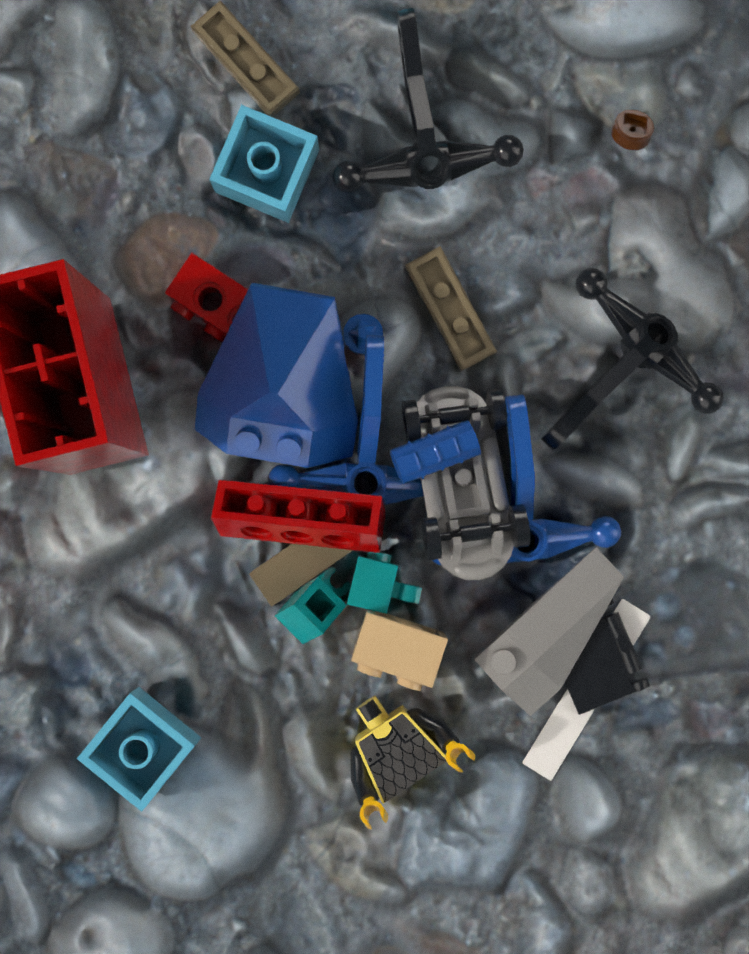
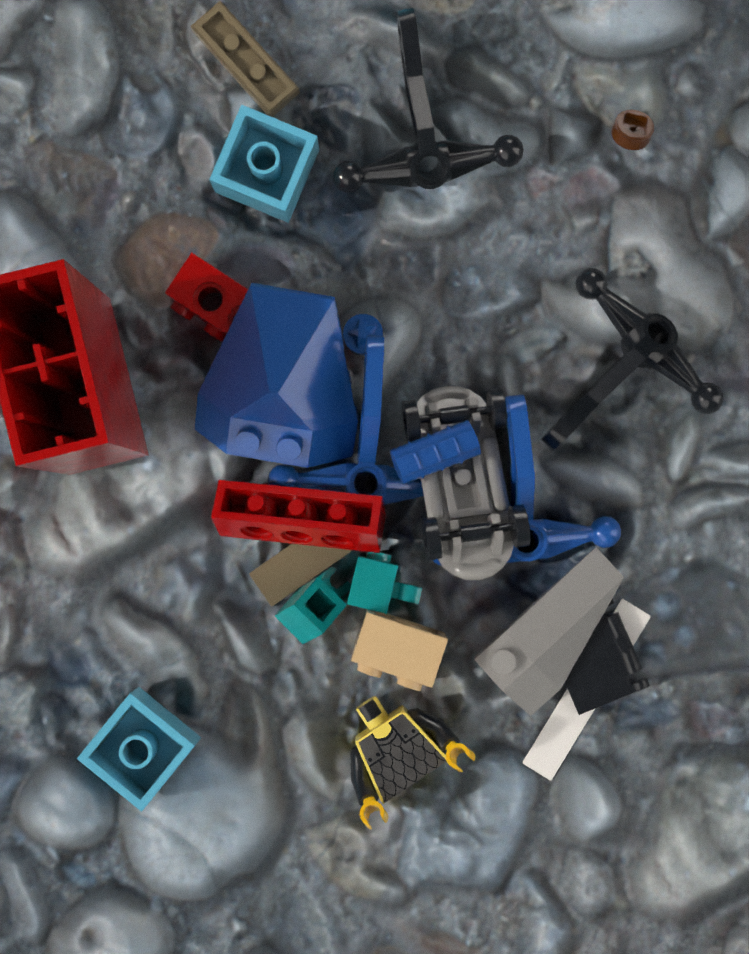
dark tan tile [405,246,497,372] -> none

